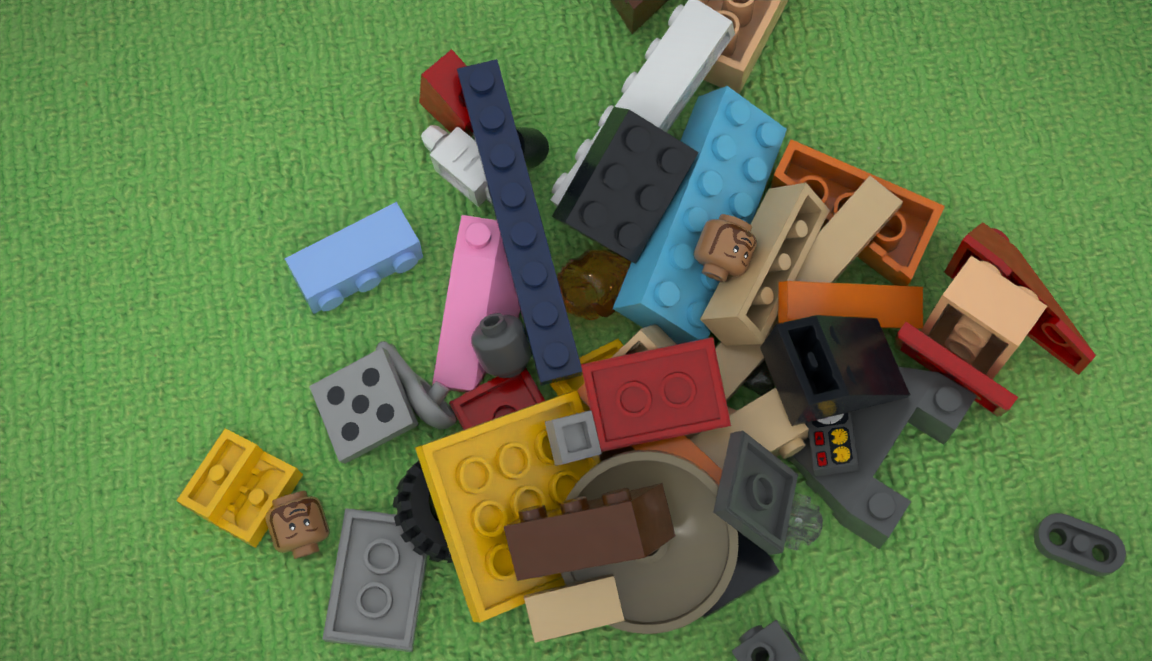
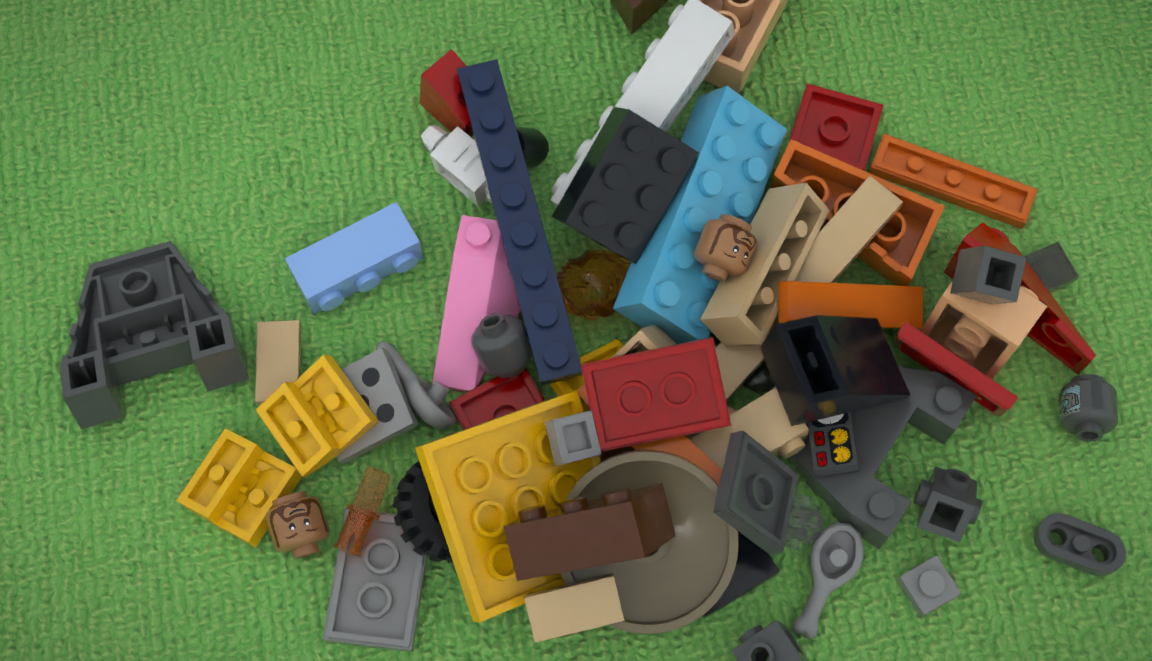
none -> dark grey wedge [60,241,249,430]
none -> tan tile [255,320,301,406]
none -> yellow slope [256,355,379,477]
none -> clear orange axle [334,467,390,557]
none -> red tile [788,83,884,171]
none -> light grey piece [792,522,864,640]
none -> orange tile [868,134,1038,229]
none -> light grey plate [897,555,961,618]
none -> dark grey brick [913,466,982,542]
none -> dark grey brick [950,246,1027,304]
none -> clear smoke tile [1024,242,1079,292]
none -> dark grey head [1059,374,1118,441]

